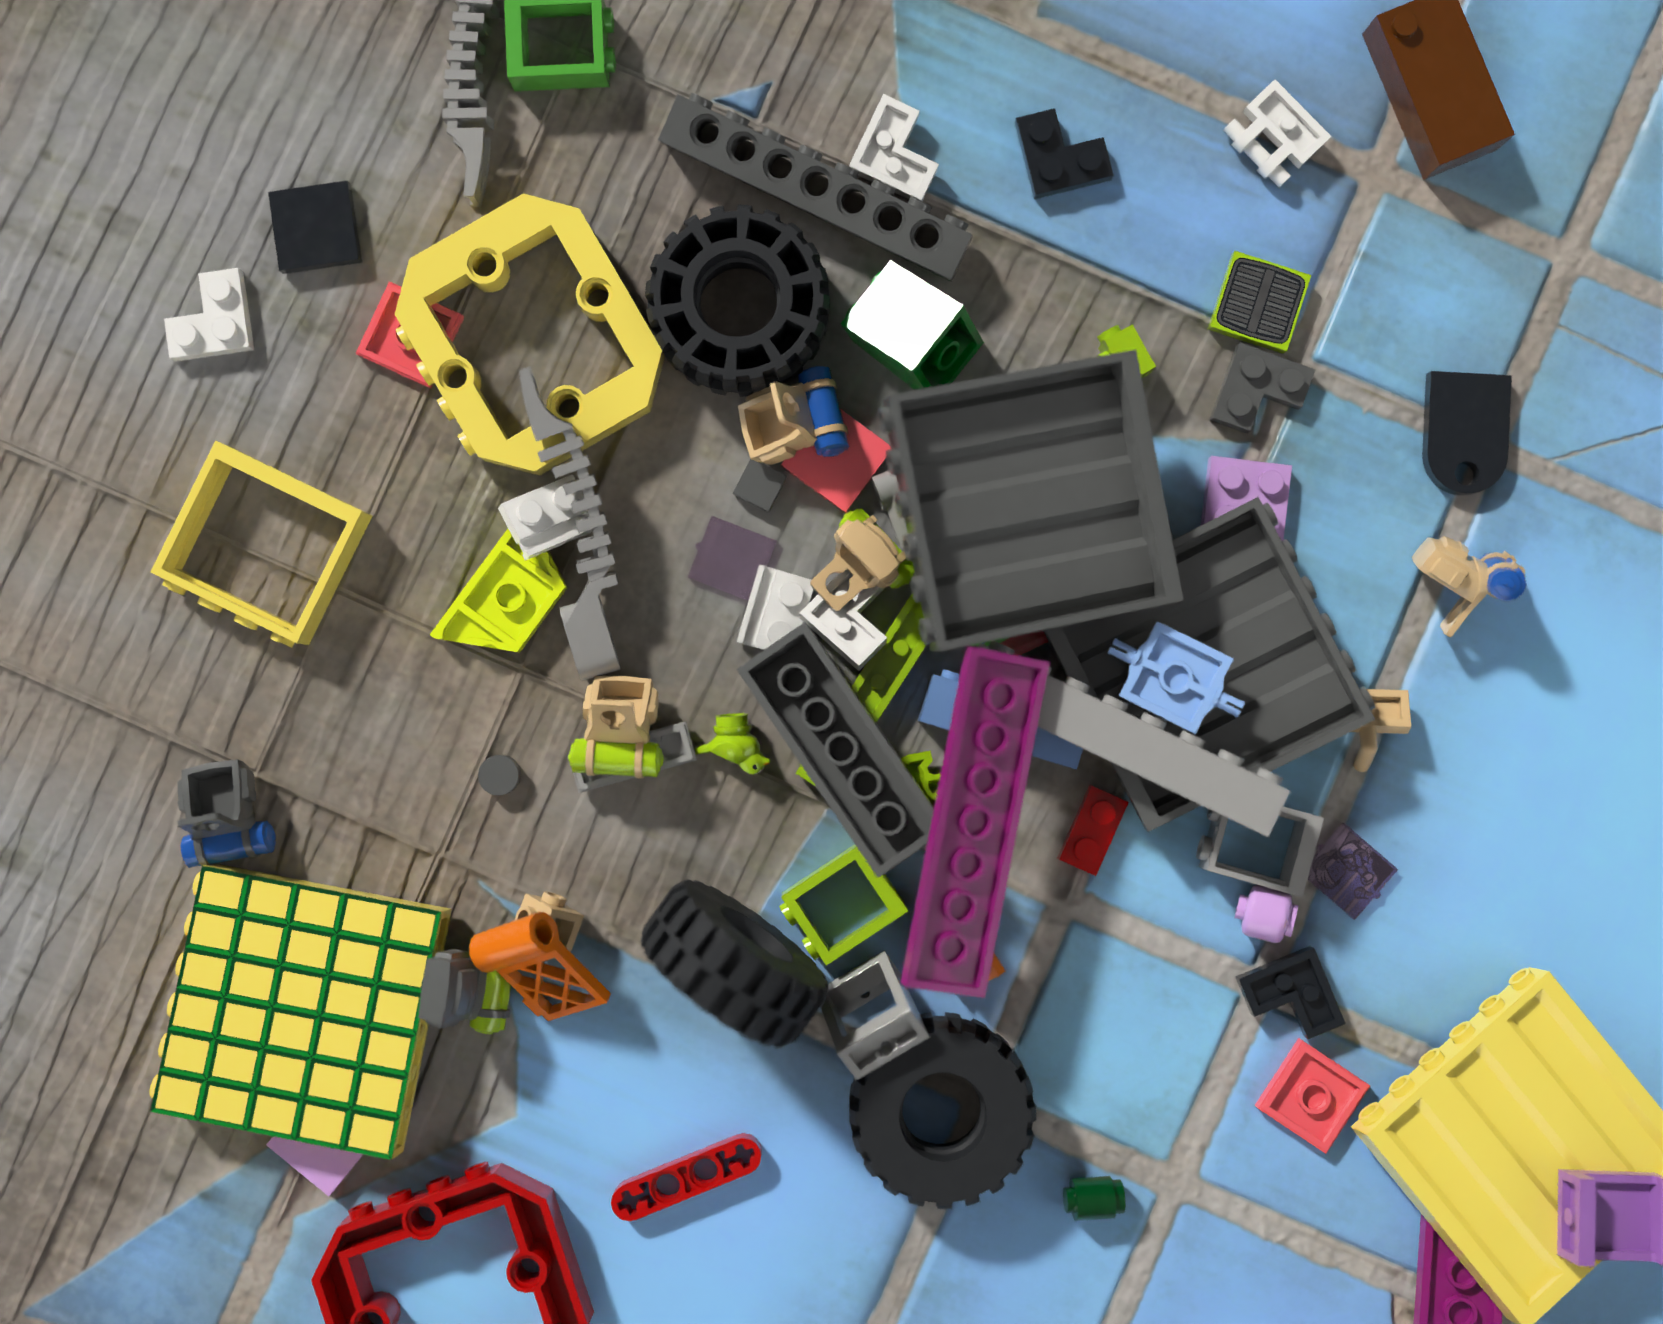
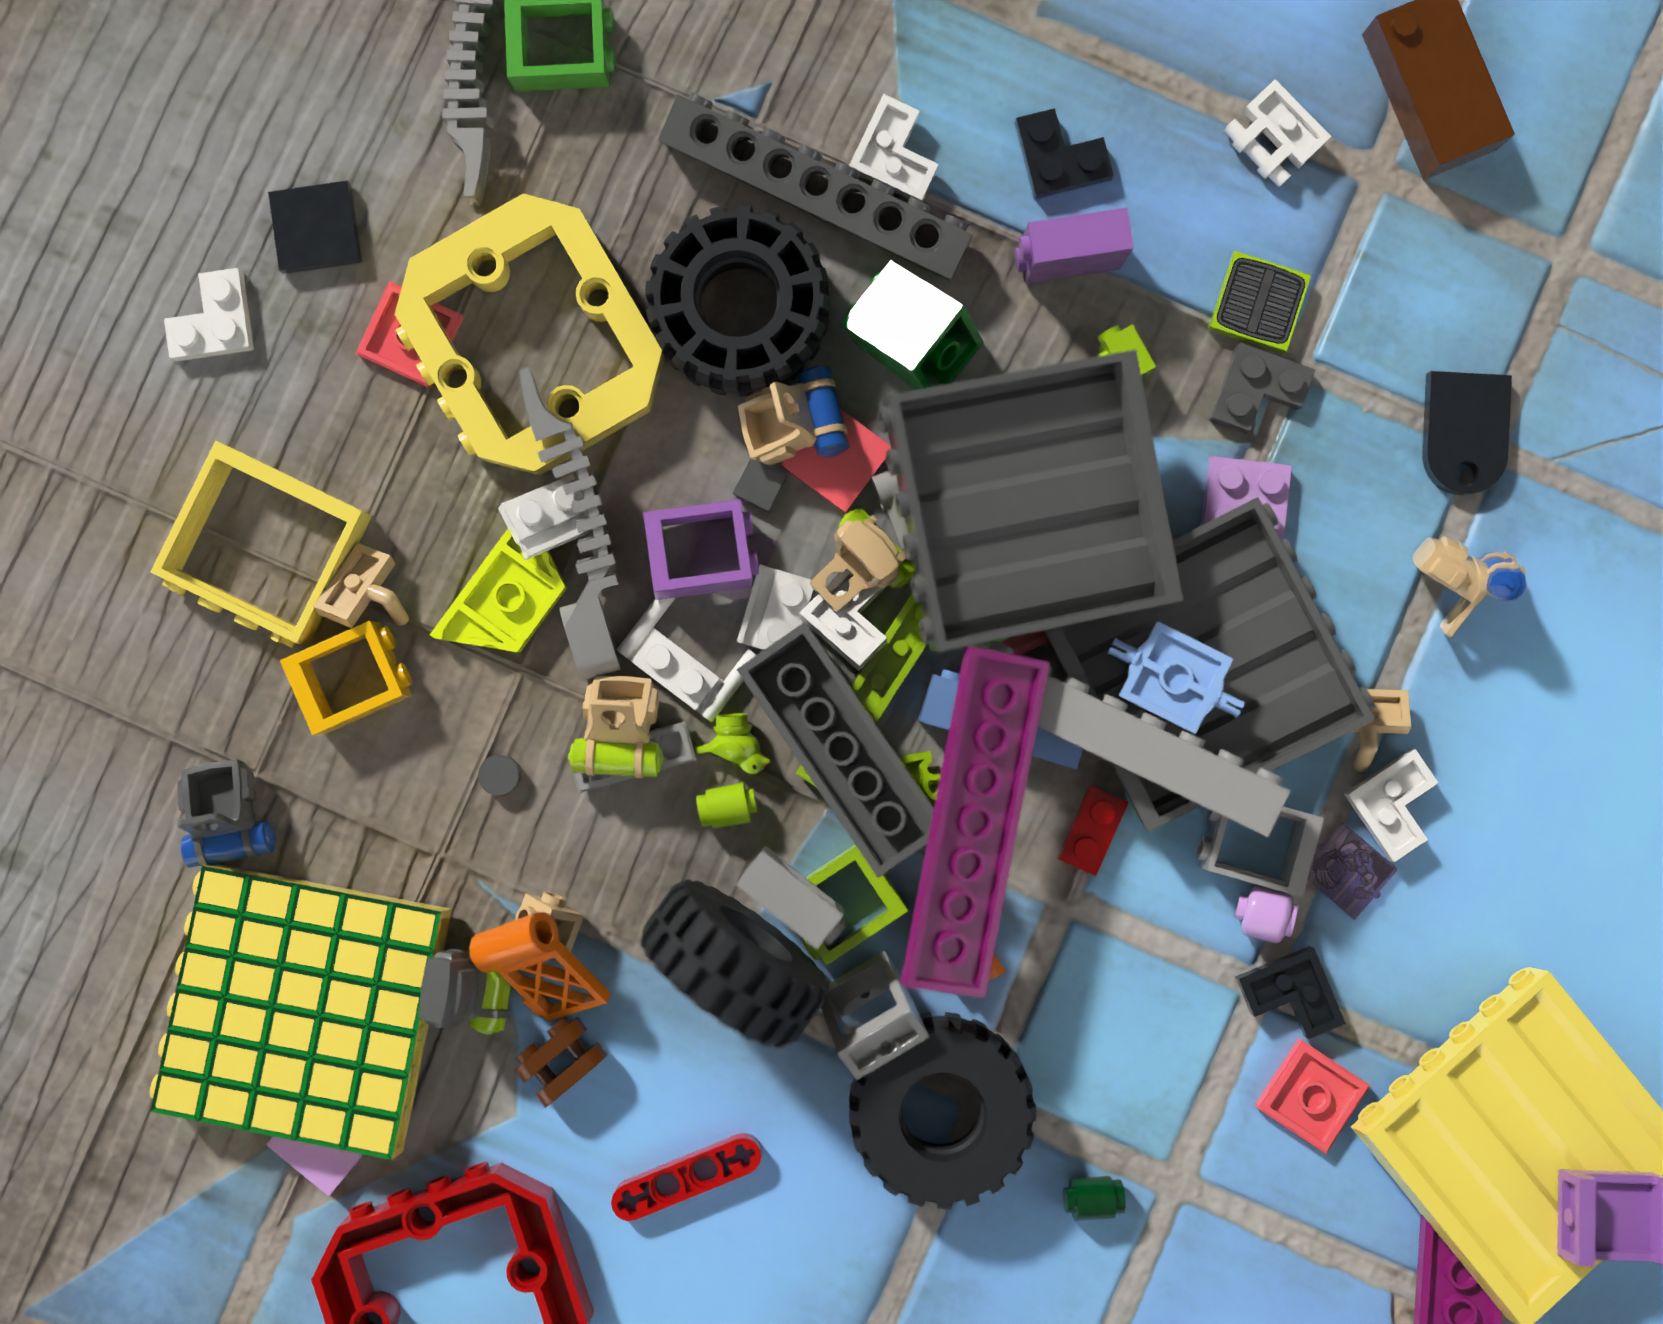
none -> yellow window [280,621,413,735]
none -> tan plate [313,543,409,628]
none -> reddish brown brick [514,1016,608,1108]
none -> white plate [616,598,756,722]
none -> medium lavender window [643,499,759,600]
none -> lime brick [696,782,758,829]
none -> light grey window [736,846,845,949]
none -> medium lavender brick [1015,208,1134,284]
none -> white plate [1344,749,1438,862]

